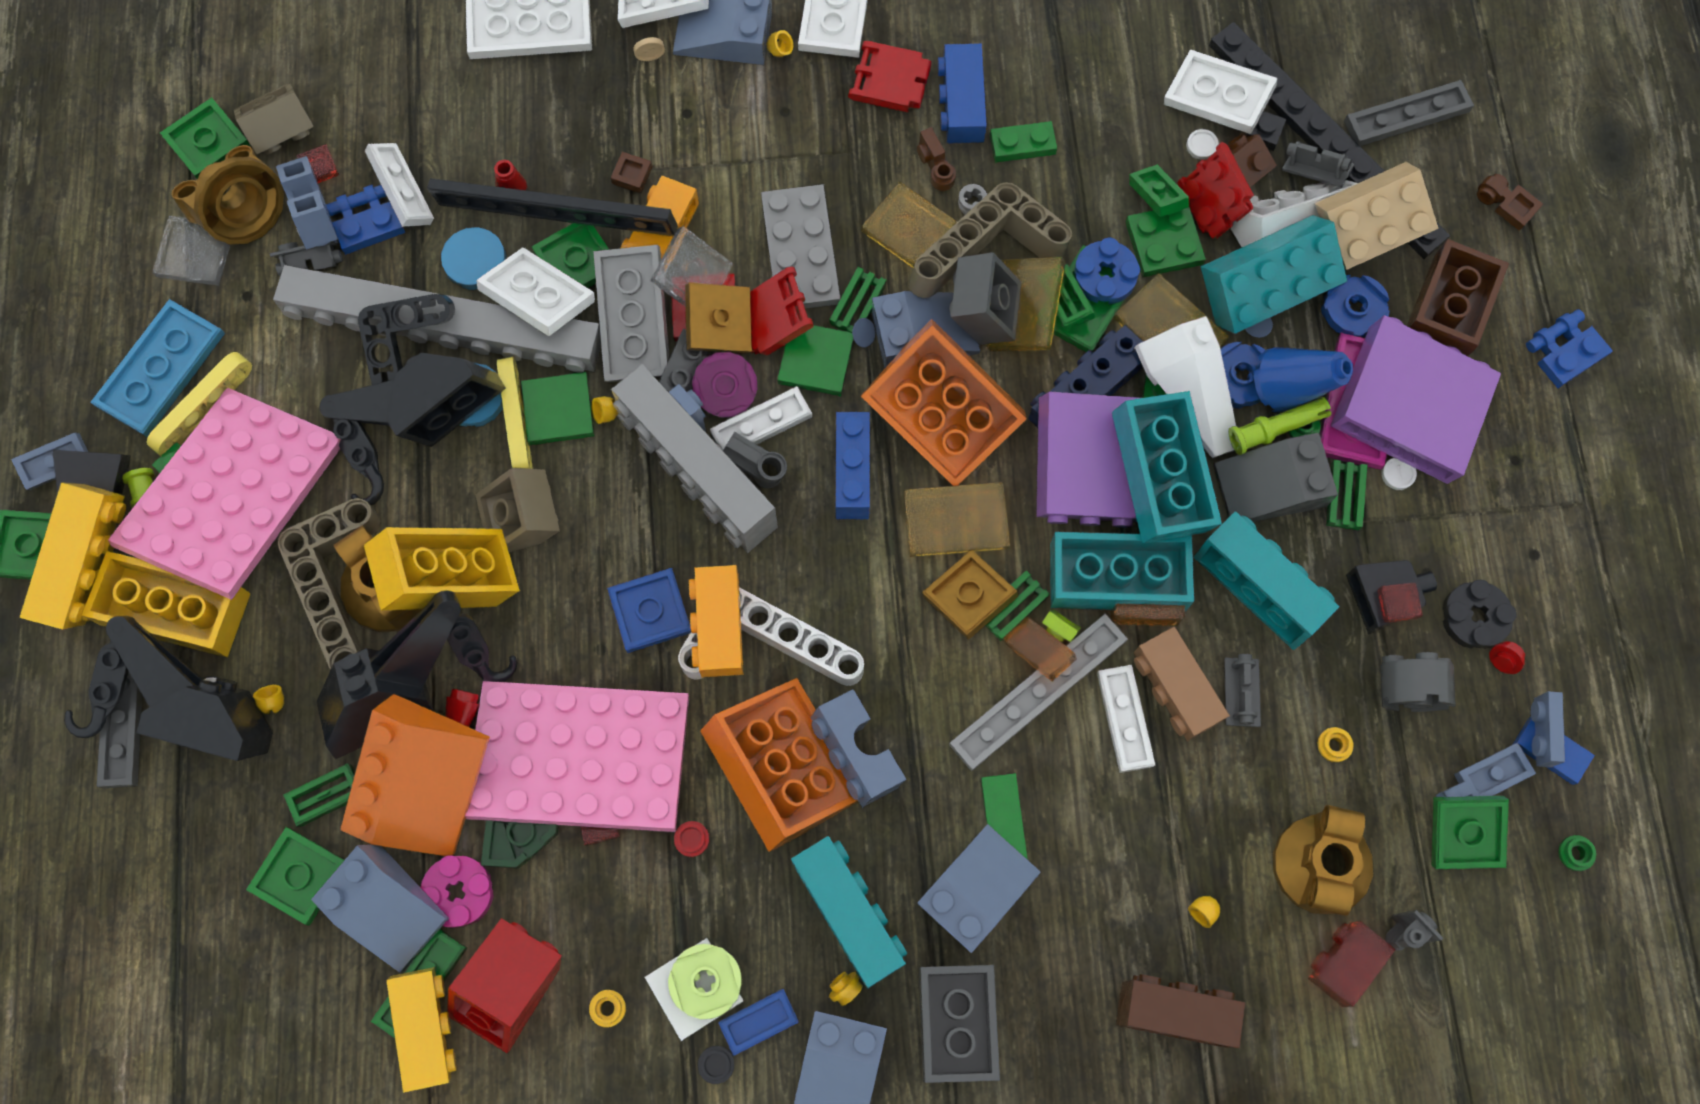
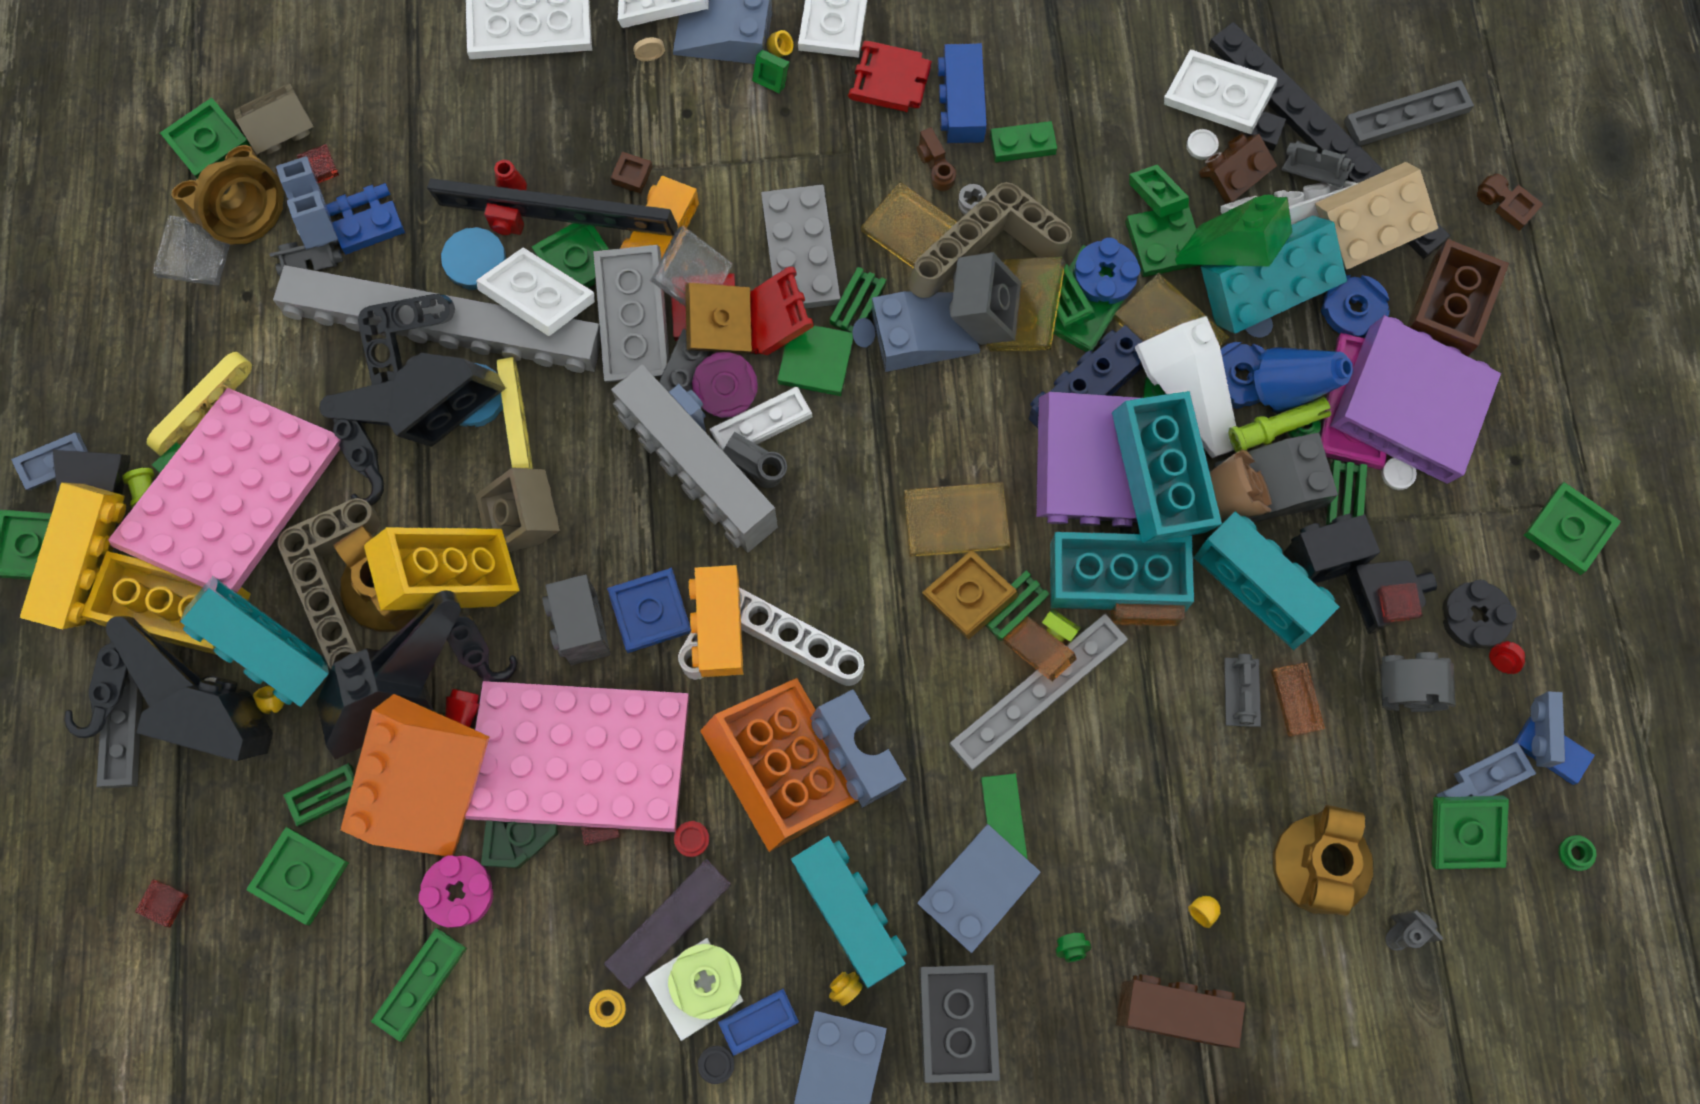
dark azure tile [90,299,225,438] -> none
sand blue slope [311,844,449,973] -> none
white tile [365,143,434,227] -> none
yellow brick [386,967,457,1093] -> none
red slope [447,918,562,1054] -> none
green tile [521,372,595,446] -> none
yellow hinge [591,396,618,424] -> none
blue brick [836,412,870,519] -> none
orange slope [861,319,1027,488] -> none
white tile [1097,665,1155,773] -> none
medium nougat brick [1134,626,1230,742] -> none
red plate [1177,142,1254,239] -> none
clear red brick [1308,921,1396,1007] -> none
yellow plate [1317,727,1353,762] -> none
blue plate [1526,309,1613,389] -> none
none -> clear red tile [135,879,188,928]
none -> teal brick [180,576,329,707]
none -> red plate [484,203,524,235]
none -> dark grey brick [542,574,611,666]
none -> clear purple tile [604,859,731,990]
none -> green plate [752,50,789,93]
none -> green plate [1055,933,1092,962]
none -> green slope [1175,194,1293,267]
none -> medium nougat cone [1210,449,1272,522]
none -> clear orange tile [1271,662,1325,737]
none -> black brick [1283,514,1380,584]
none -> green plate [1523,482,1621,575]

